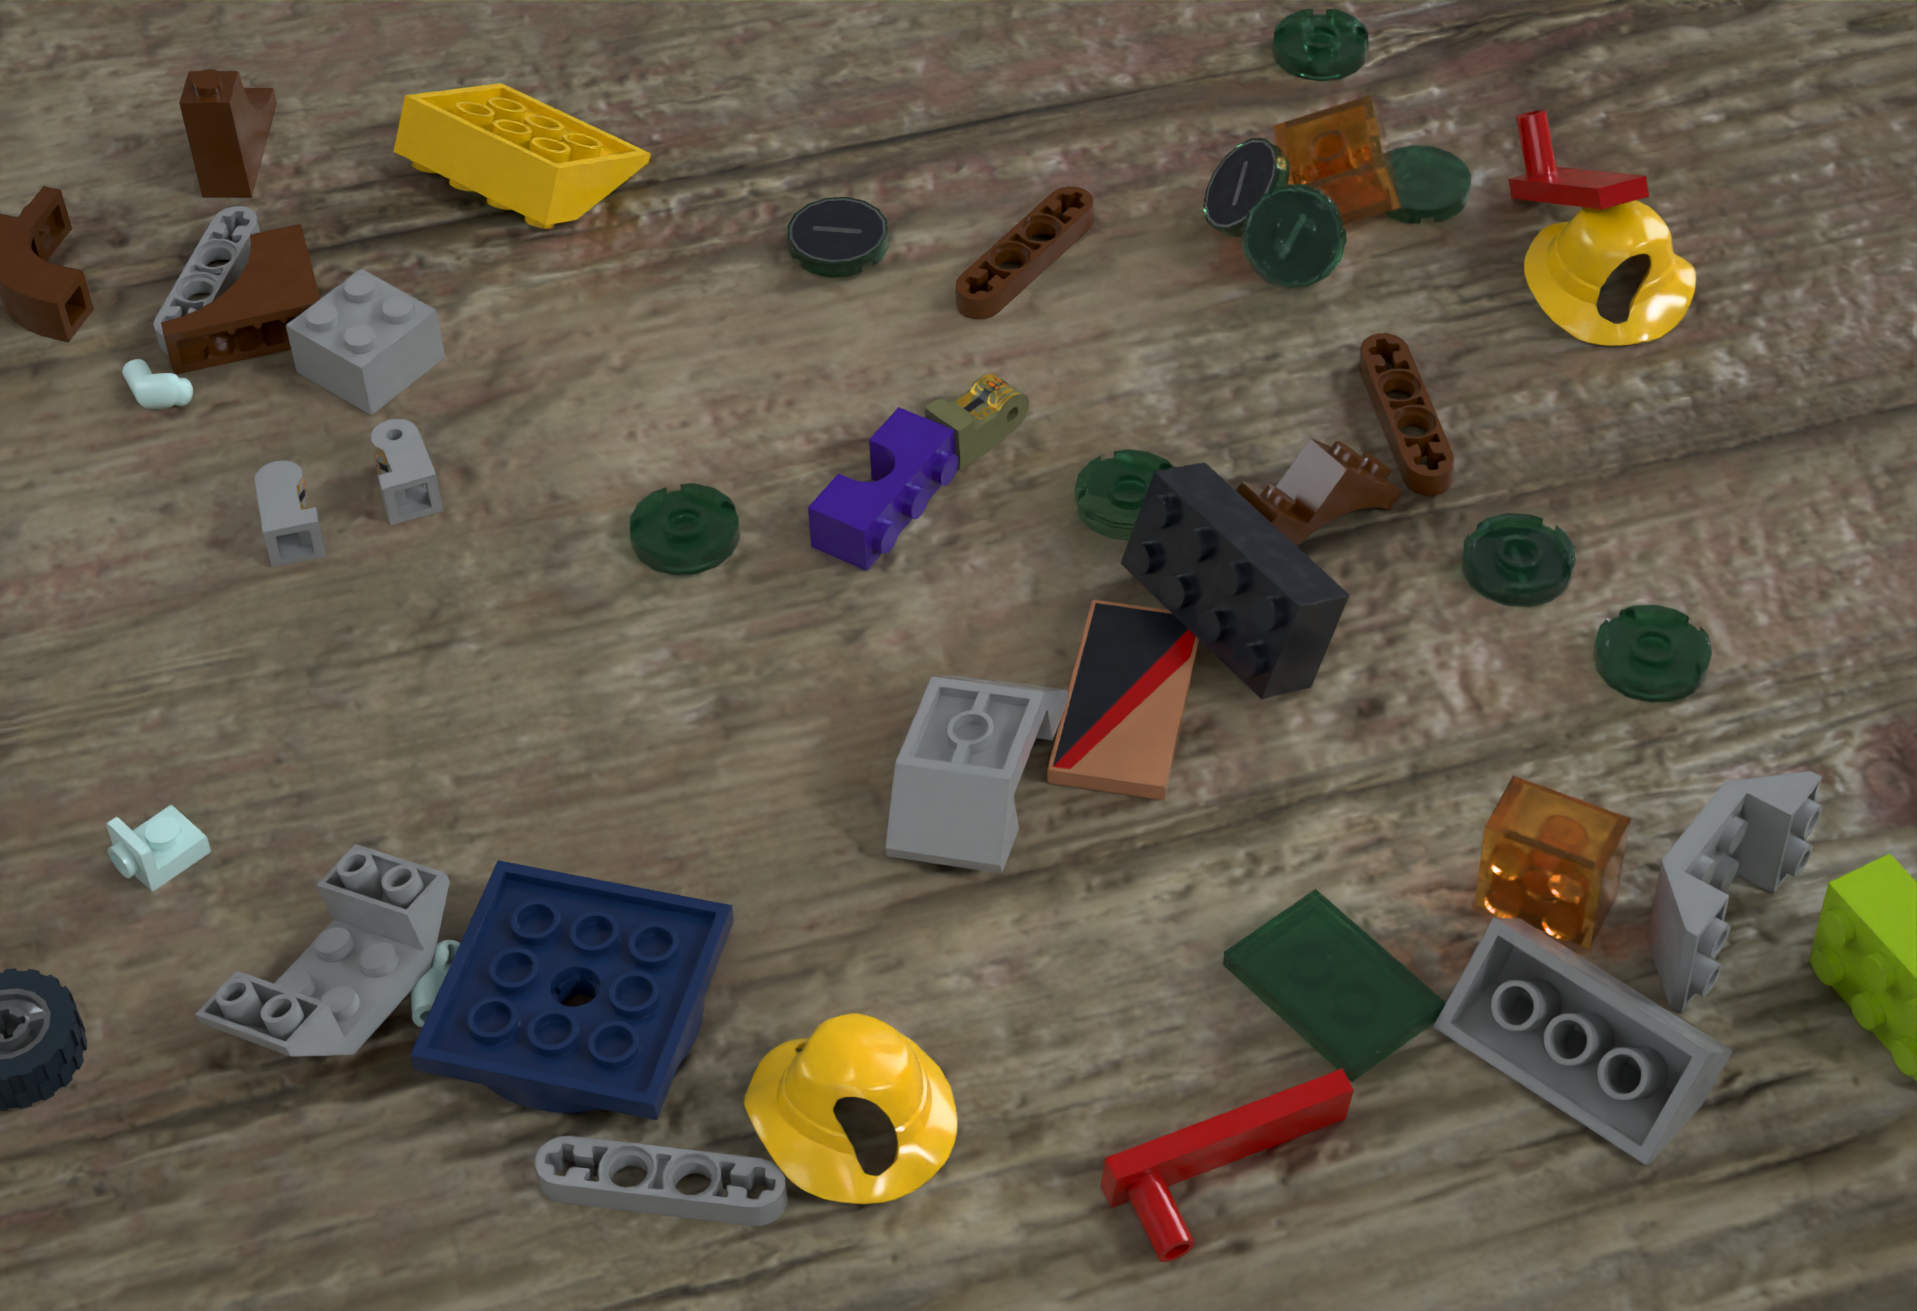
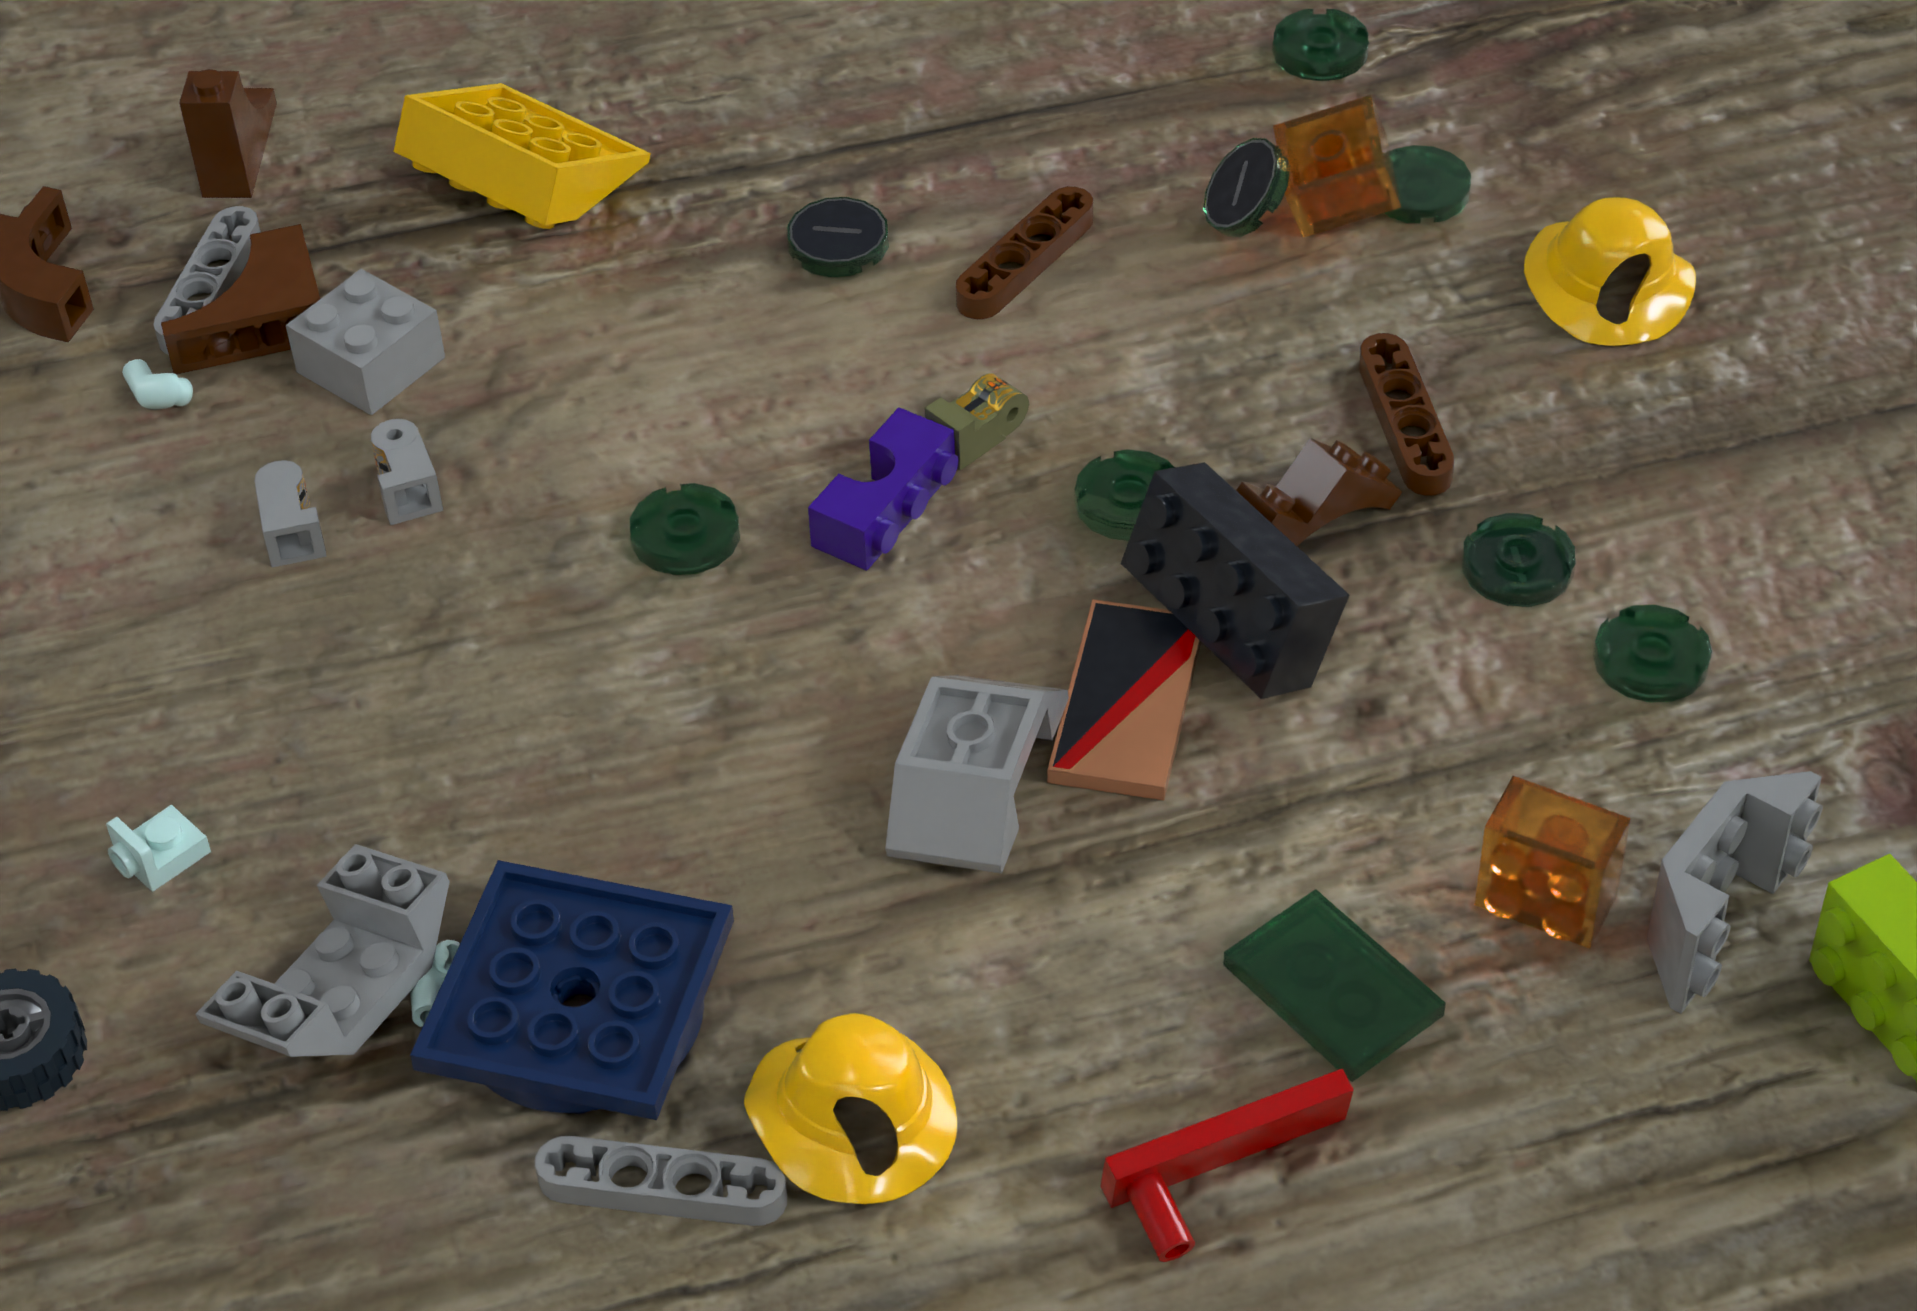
clear green tile [1241,184,1347,289] -> none
light grey slope [1433,918,1733,1165] -> none
red piece [1508,110,1650,210] -> none

